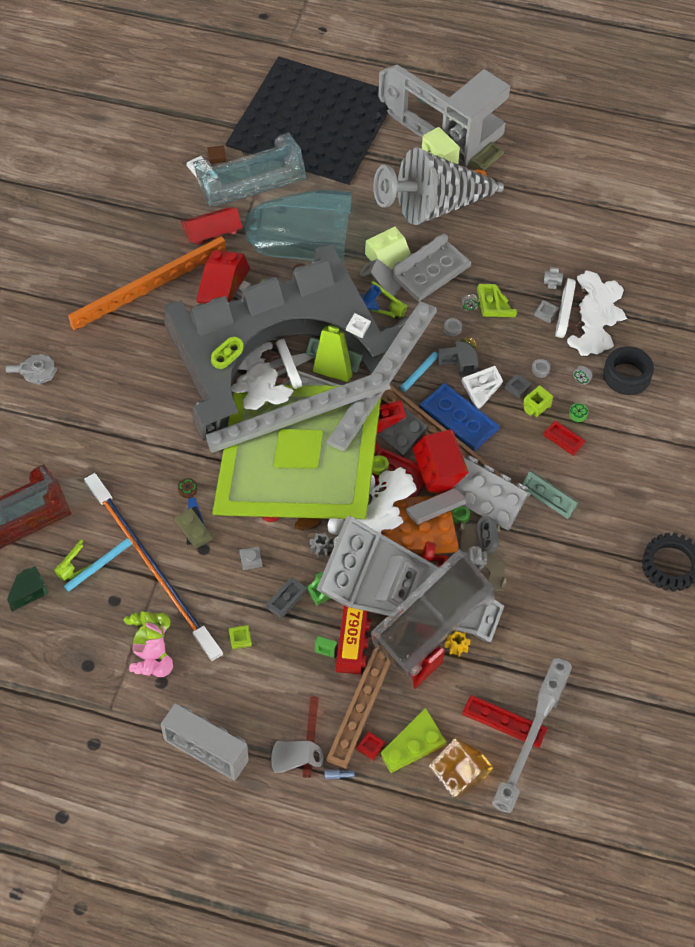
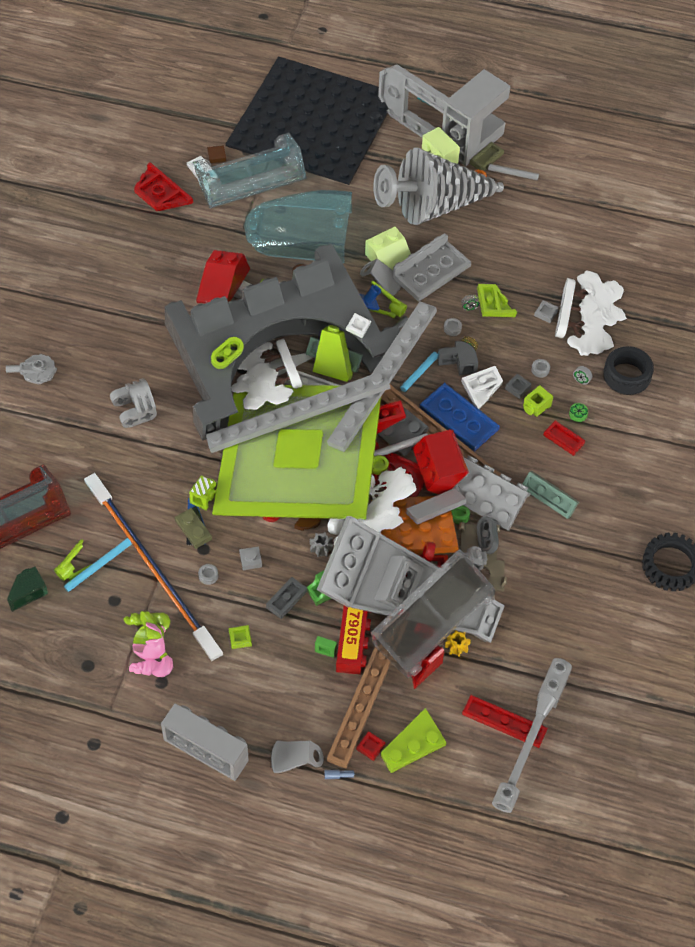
orange plate [68,236,226,330] -> none
reddish brown tile [178,478,198,498] -> none
red slope [181,207,242,245] -> none
clear red bar [303,696,319,778] -> none
clear yellow slope [429,738,494,799] -> none
light grey gear [543,267,563,289] -> none
none -> light grey piece [110,378,157,428]
none -> red wing [134,162,193,211]
none -> lime brick [189,475,217,511]
none -> light grey tile [198,564,219,585]
none -> light grey piece [374,433,428,456]
none -> light grey bar [488,164,539,180]

